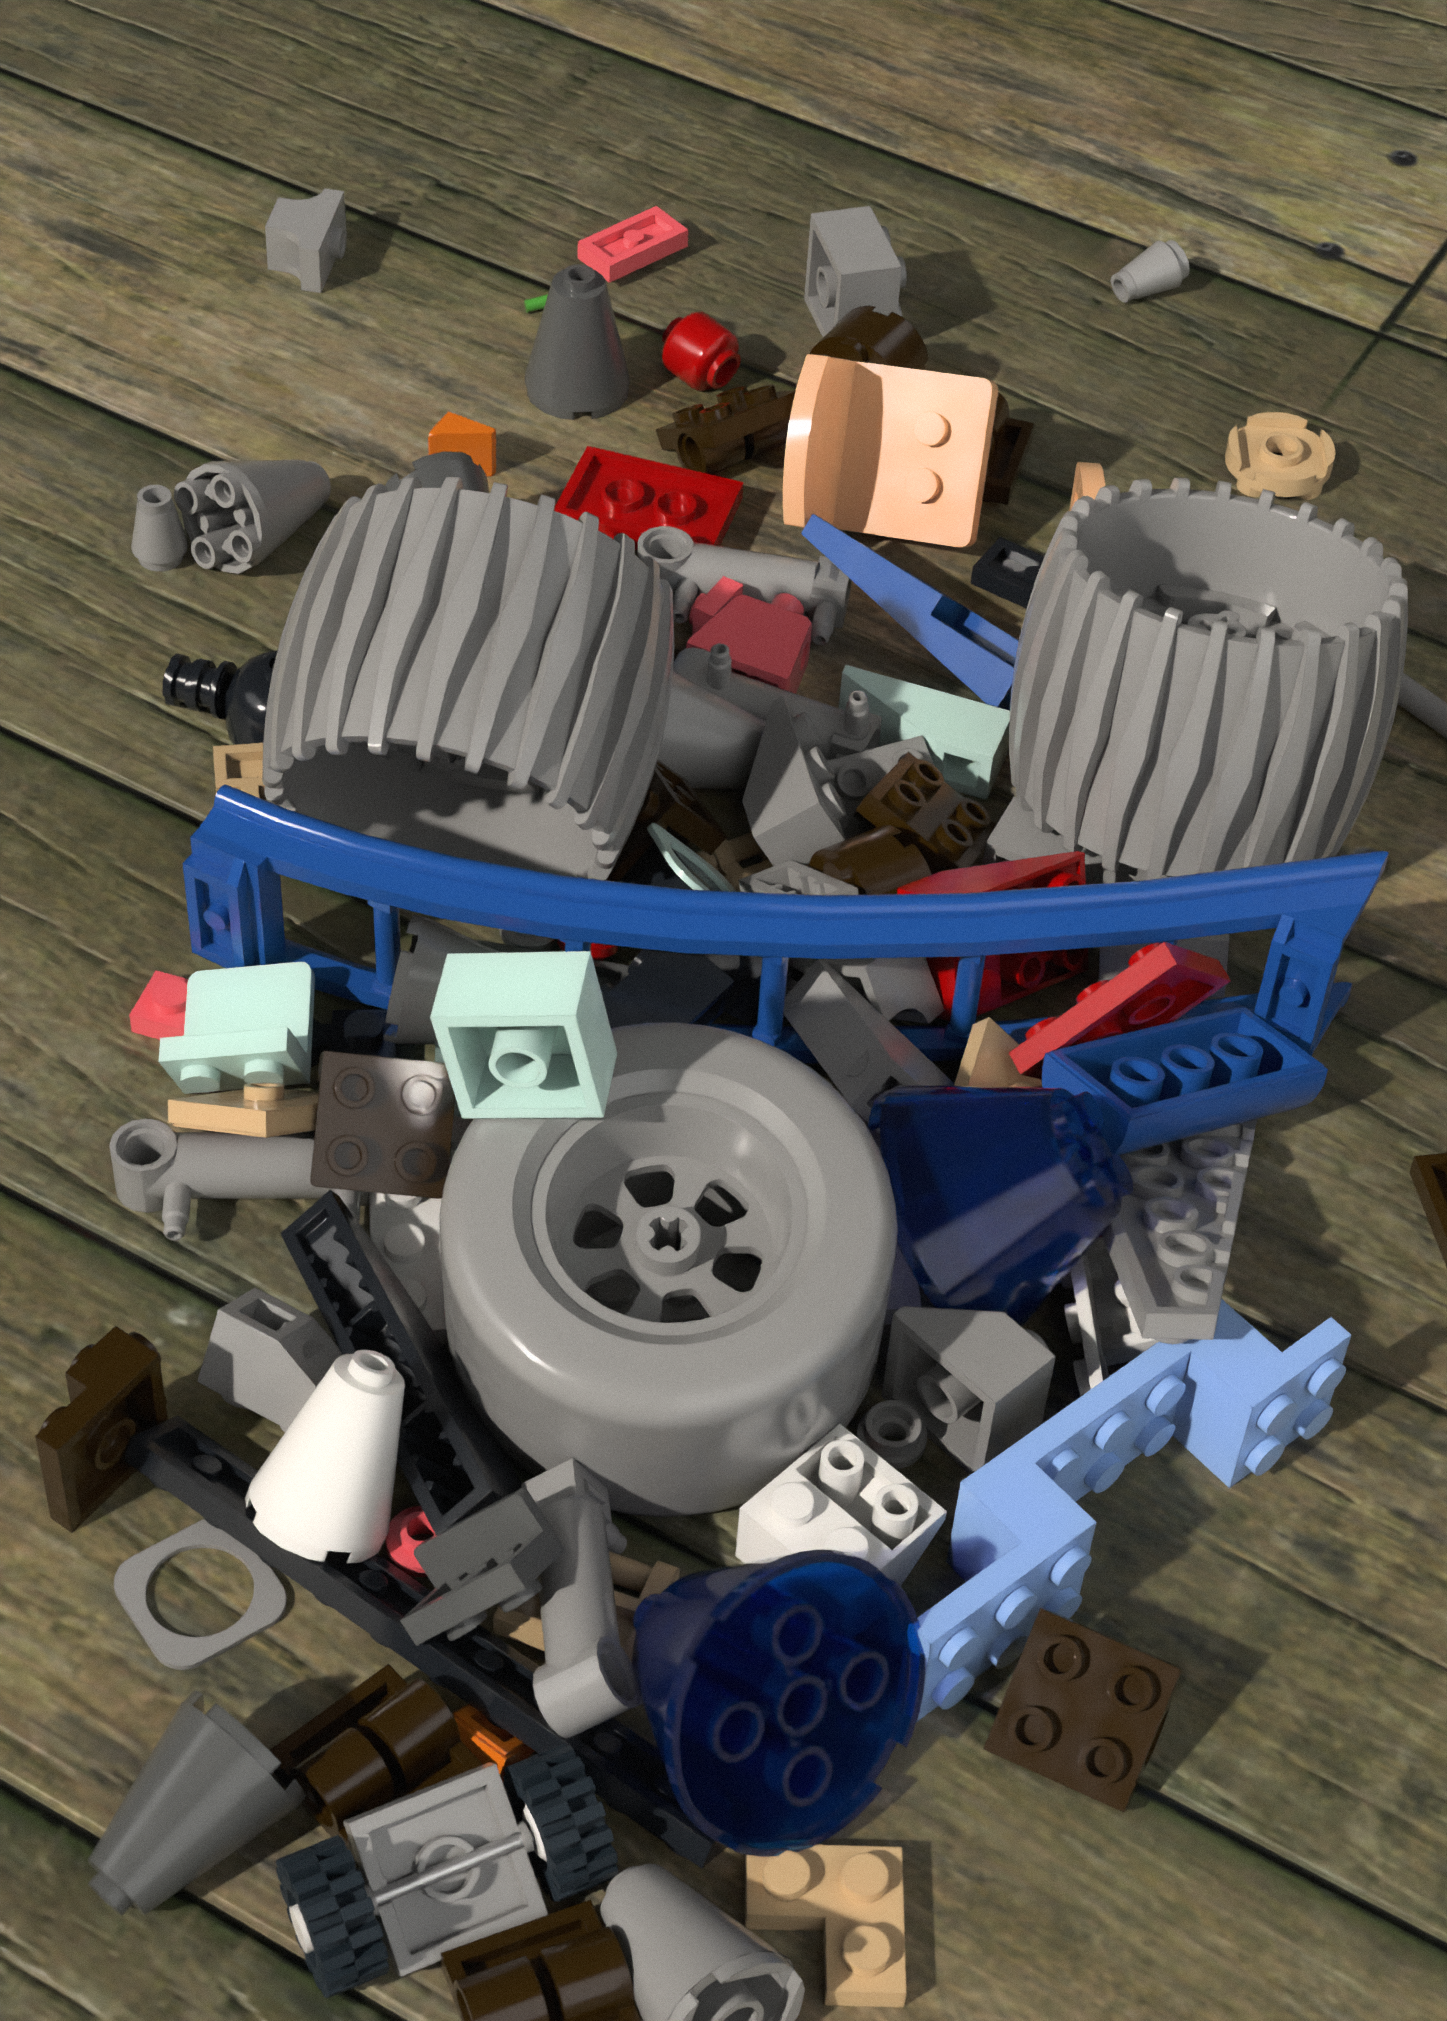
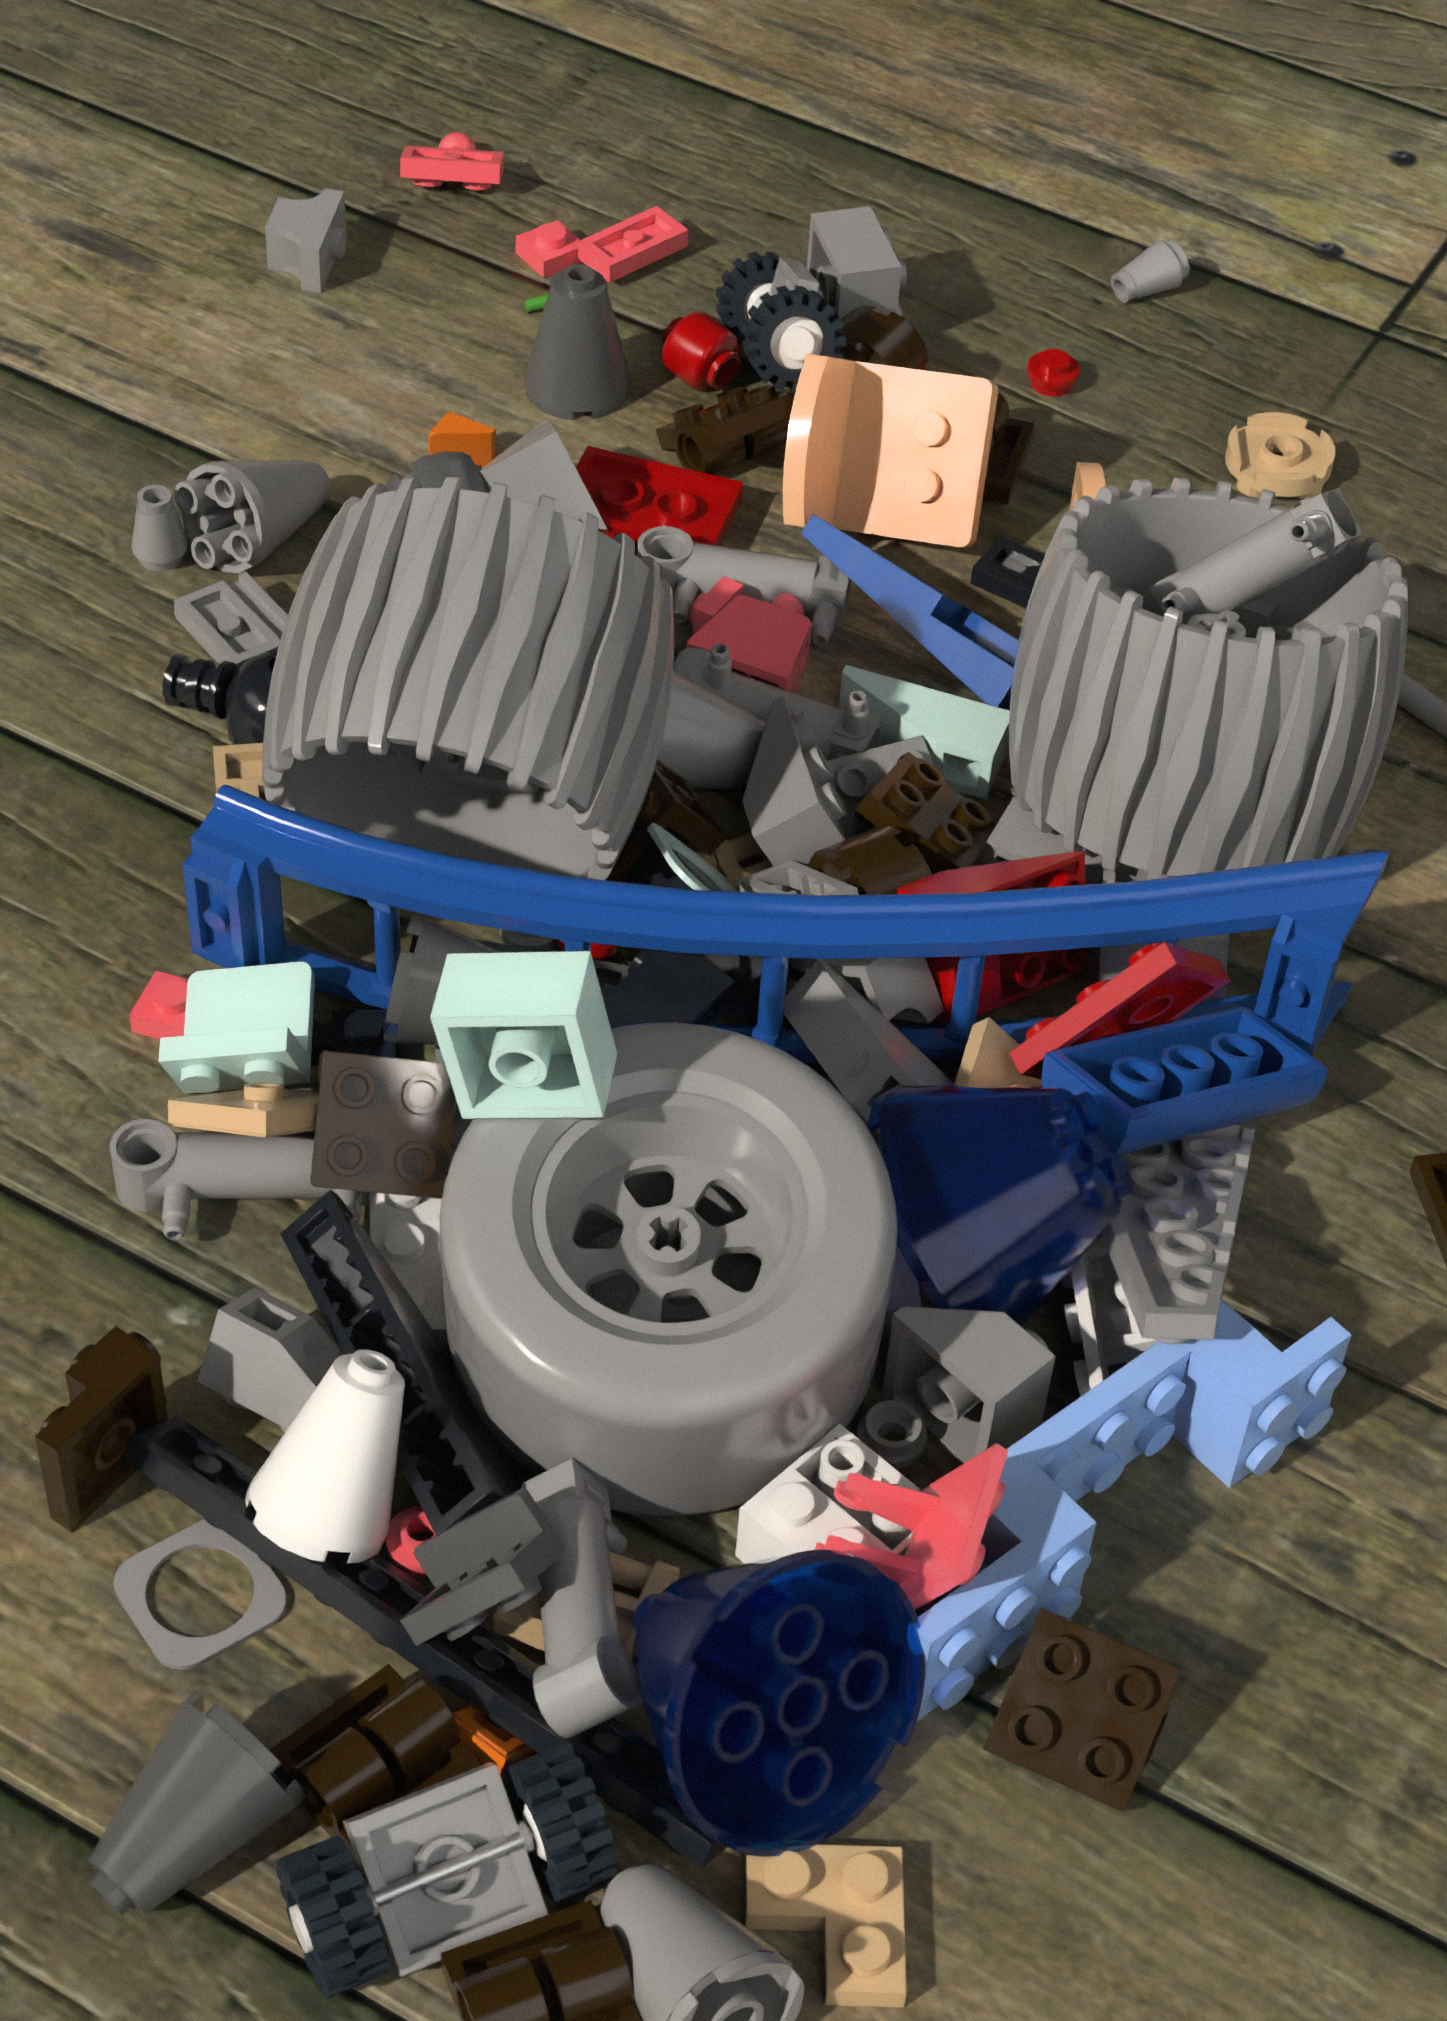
none -> light grey plate [174,571,288,670]
none -> coral plate [400,132,504,190]
none -> light grey slope [479,420,608,530]
none -> coral plate [516,220,583,278]
none -> black plate [716,251,846,393]
none -> coral plate [812,1443,1009,1624]
none -> red plate [1027,349,1080,397]
none -> light grey piece [1138,488,1364,625]

